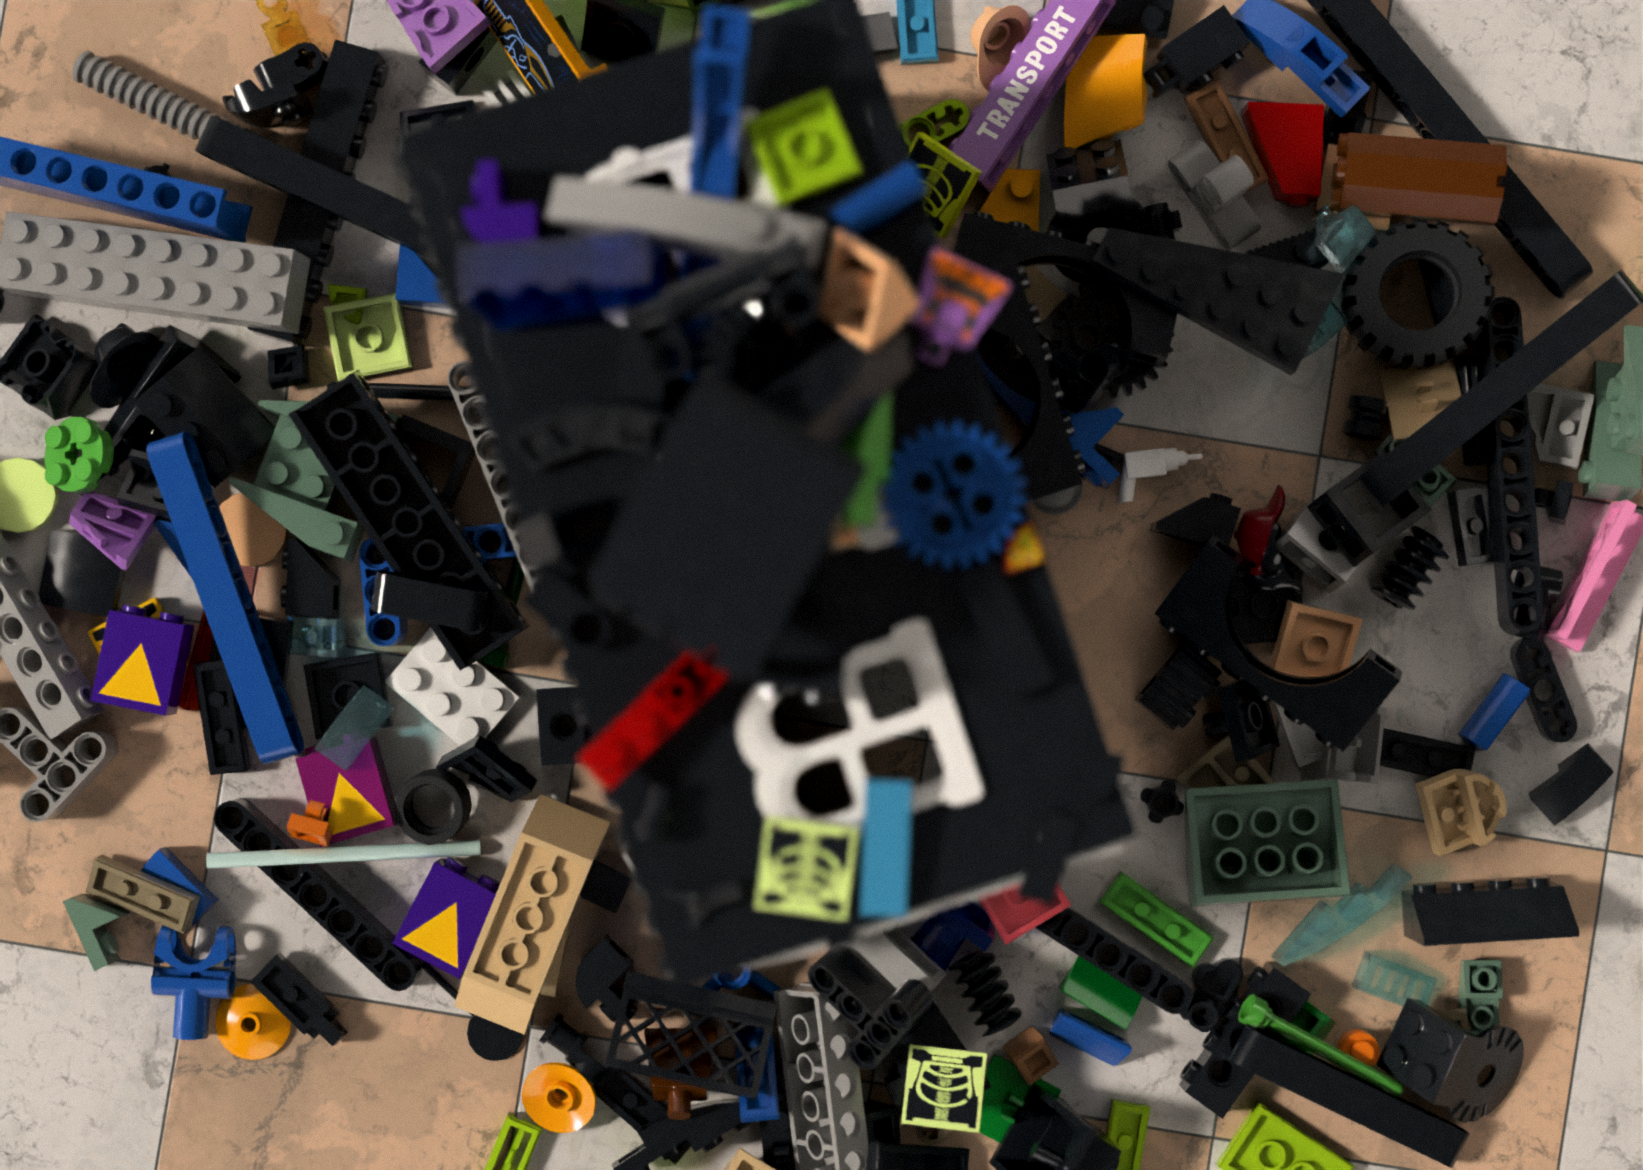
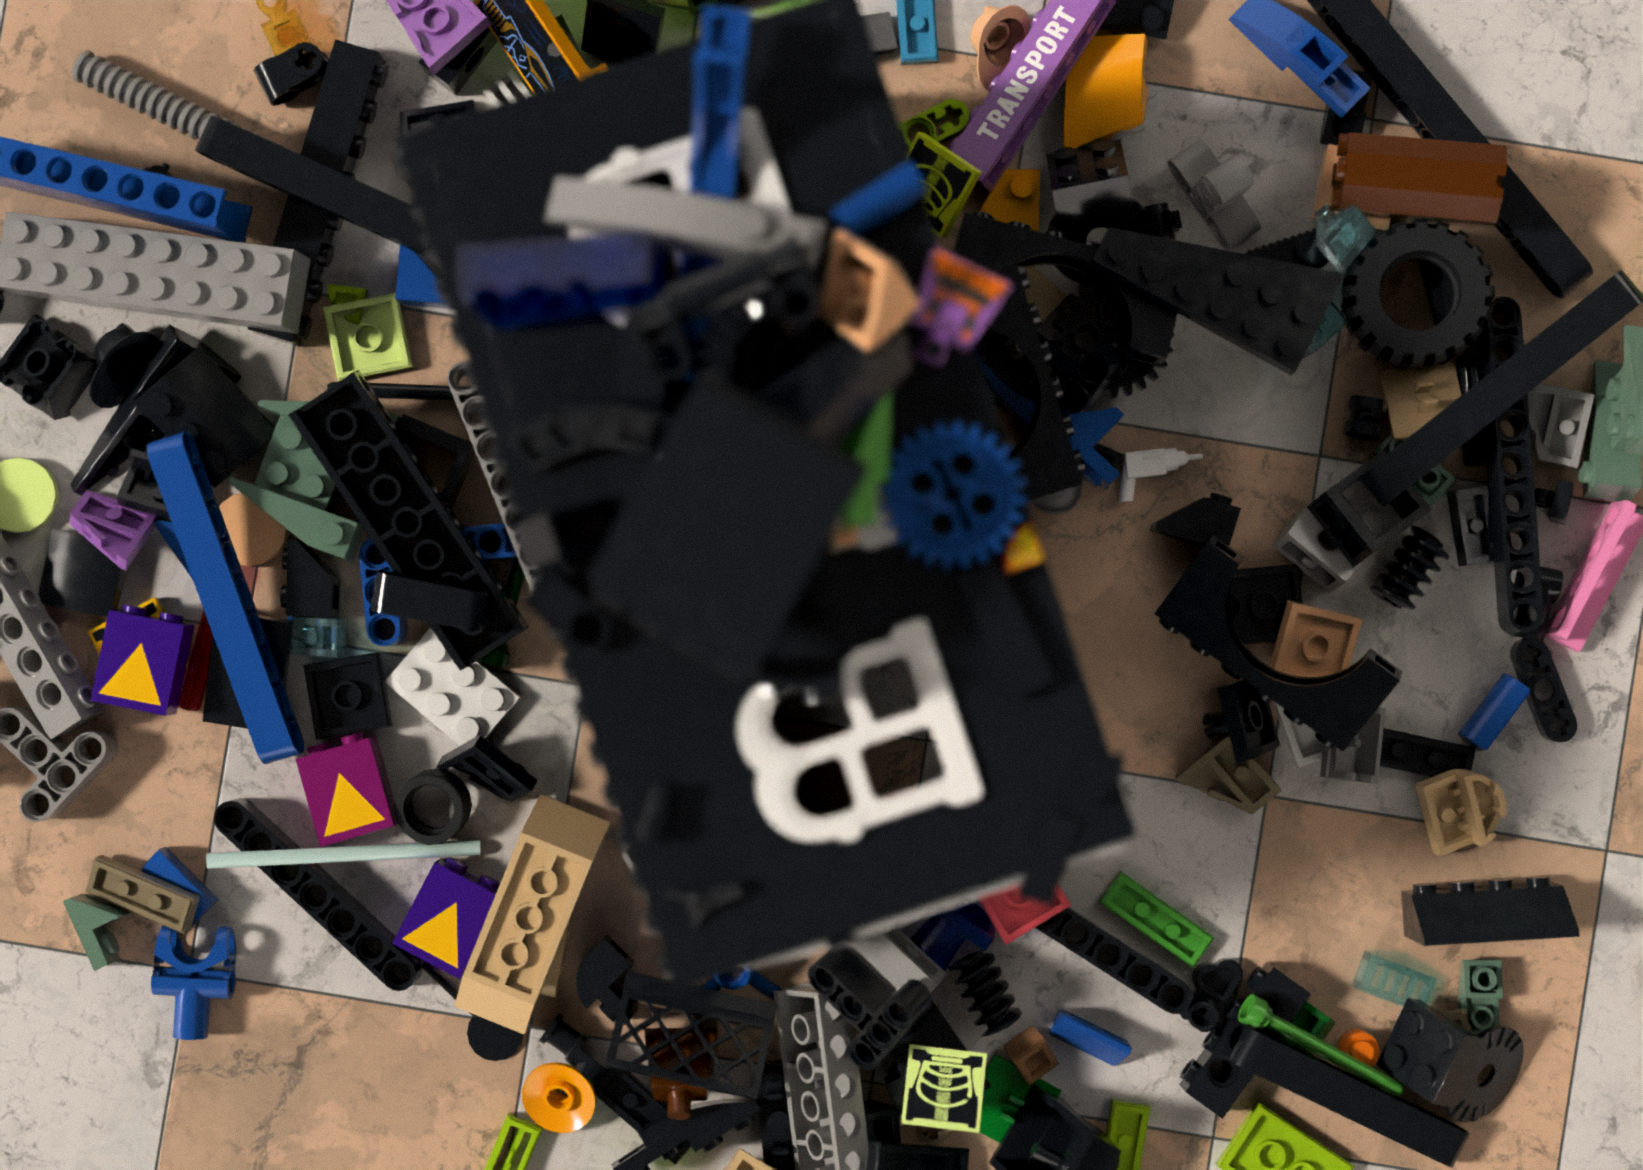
bright green plate [44,417,114,494] -> none
black tile [193,659,251,775] -> none
light orange dish [215,983,292,1060] -> none
black slope [222,79,313,127] -> none
black hinge [250,953,348,1046] -> none
black tile [267,345,310,389] -> none
orange tile [286,800,333,847] -> none
clear light blue slope [314,685,395,771] -> none
dark purple brick [462,160,544,258] -> none
black brick [536,686,593,766] -> none
red slope [577,649,730,792] -> none
black tile [580,860,631,914] -> none
blue tile [734,1024,780,1123] -> none
lime tile [744,89,862,208] -> none
tile [756,816,858,920] -> none
dark azure tile [860,778,912,917] -> none
green slope [1059,955,1143,1031] -> none
black brick [1134,642,1222,730] -> none
black plate [1140,780,1184,824] -> none
black brick [1143,5,1250,99] -> none
medium nougat tile [1184,80,1270,194] -> none
sand green slope [1184,779,1350,907] -> none
hair [1234,485,1303,594] -> none
red slope [1241,101,1324,207] -> none
clear light blue slope [1270,864,1413,967] -> none
black slope [1528,743,1613,826] -> none

